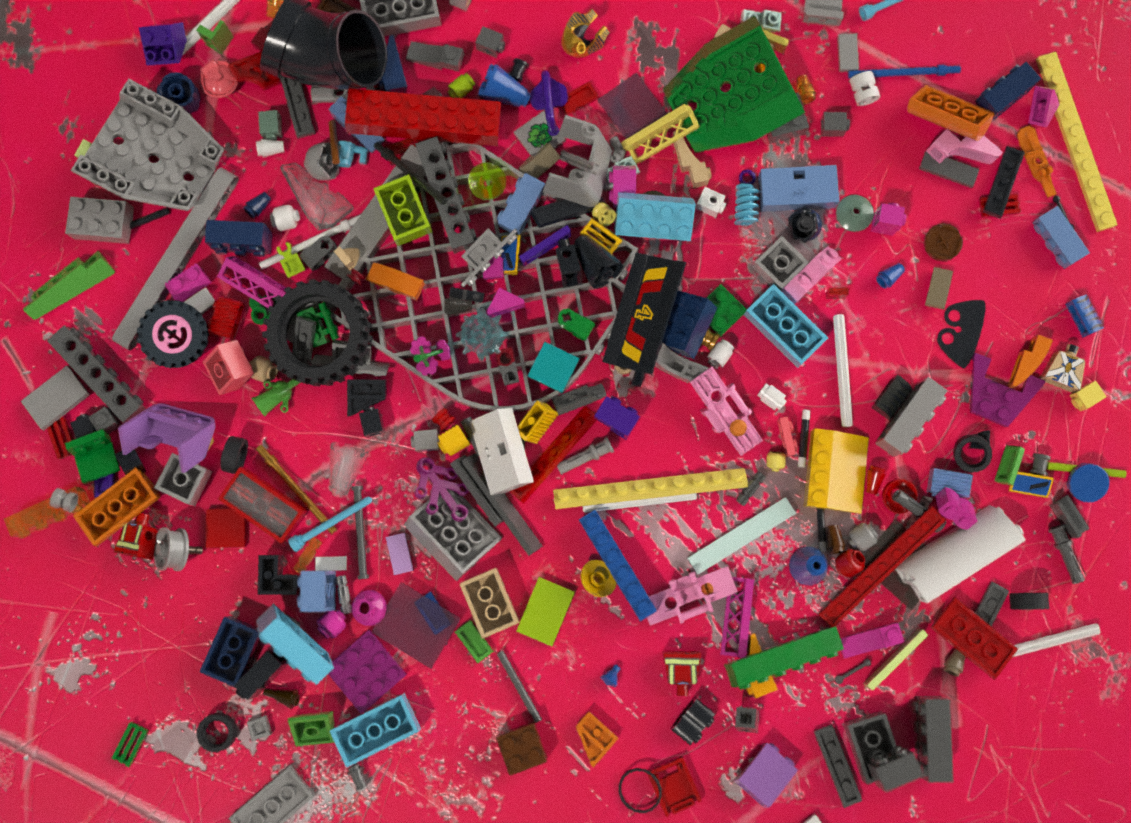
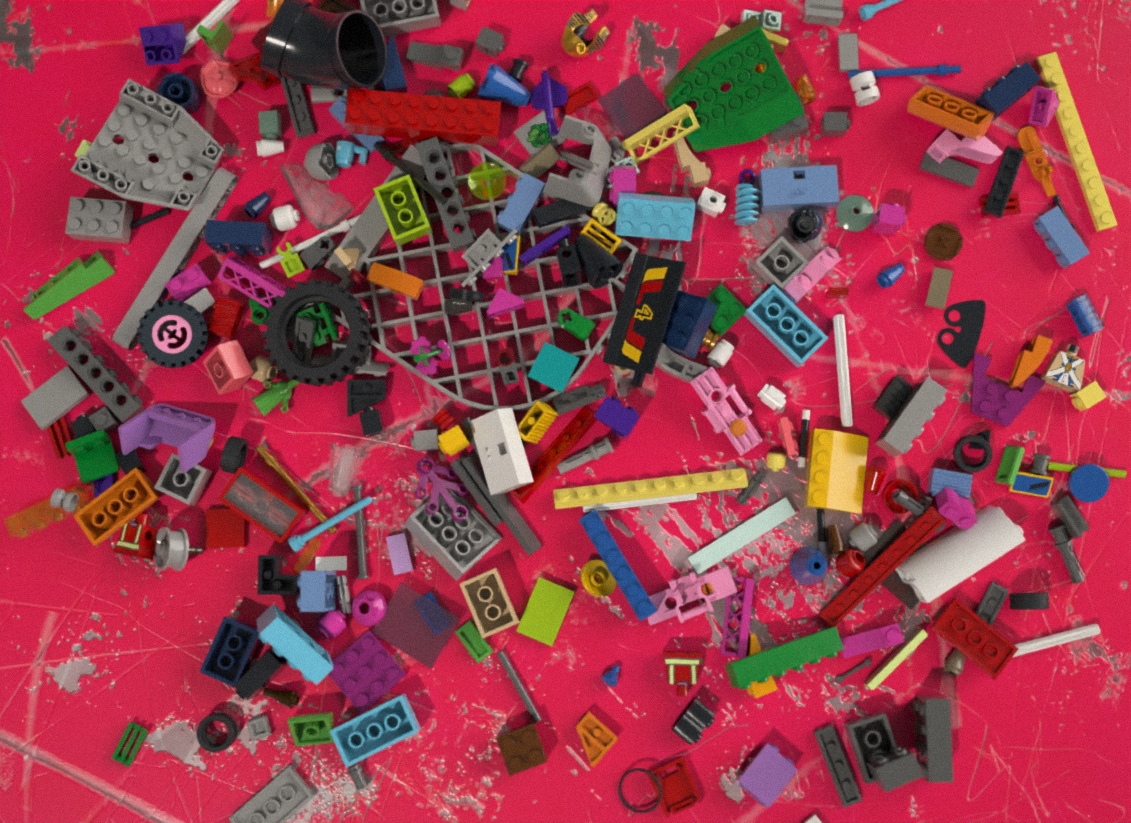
dark orange bar [328,120,340,165] -> none
clear light blue brick [456,308,508,361] -> none
dark grey brick [735,707,759,733] -> none

